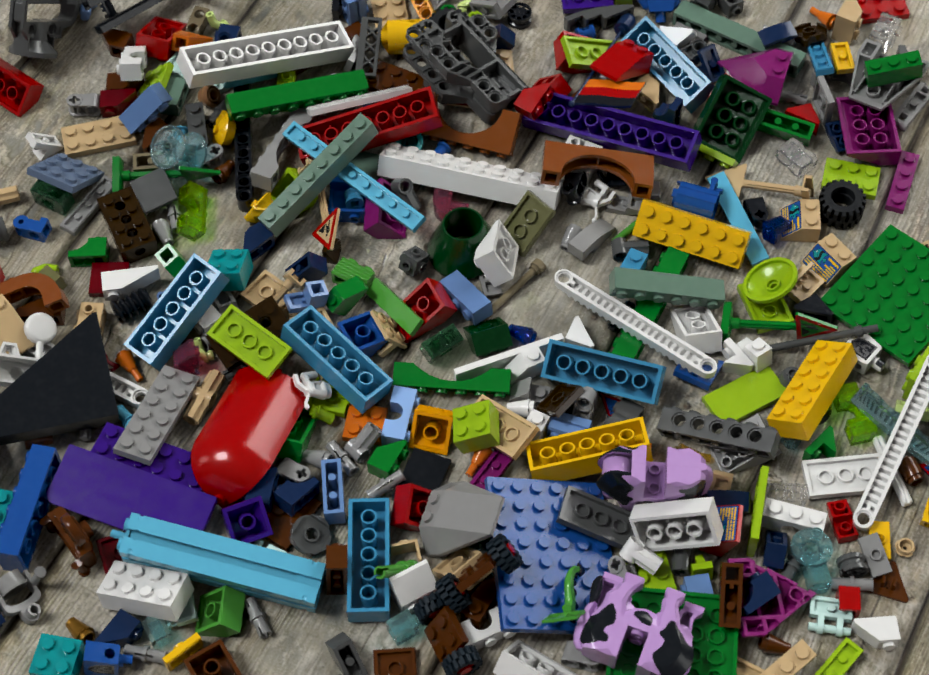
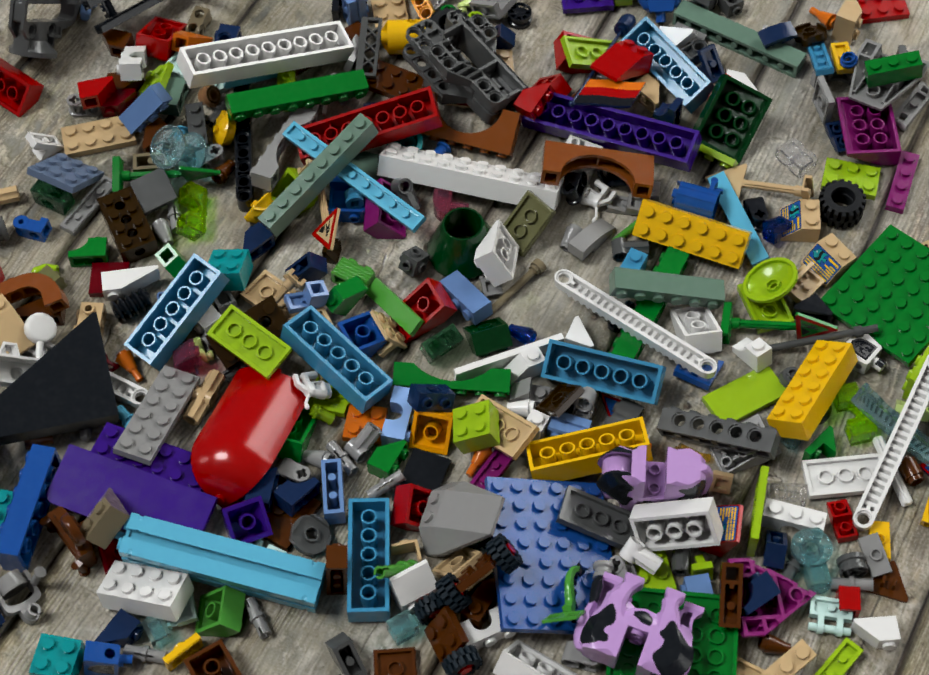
pearl gold cone [66,617,95,645] -> none
yellowish green arm [206,11,228,30] -> none
white tile [306,85,413,116] -> none
dark grey slope [564,4,634,32] -> none
blue bush [575,24,596,39] -> none
dark blue slope [708,490,751,513] -> none
magenta wedge [717,48,794,106] -> none
white slope [722,337,754,375] -> none
green brick [757,109,816,147] -> none
light grey pin [779,90,808,105] -> none
red slope [785,103,820,135] -> none
clear brick [869,12,903,53] -> none
tan plate [895,538,915,558] -> none
none -> red slope [77,76,116,110]
none -> dark tan slope [80,488,130,550]
none -> dark blue brick [407,384,456,412]
none -> light grey wheel [593,560,614,581]
none -> blue plate [840,51,858,68]

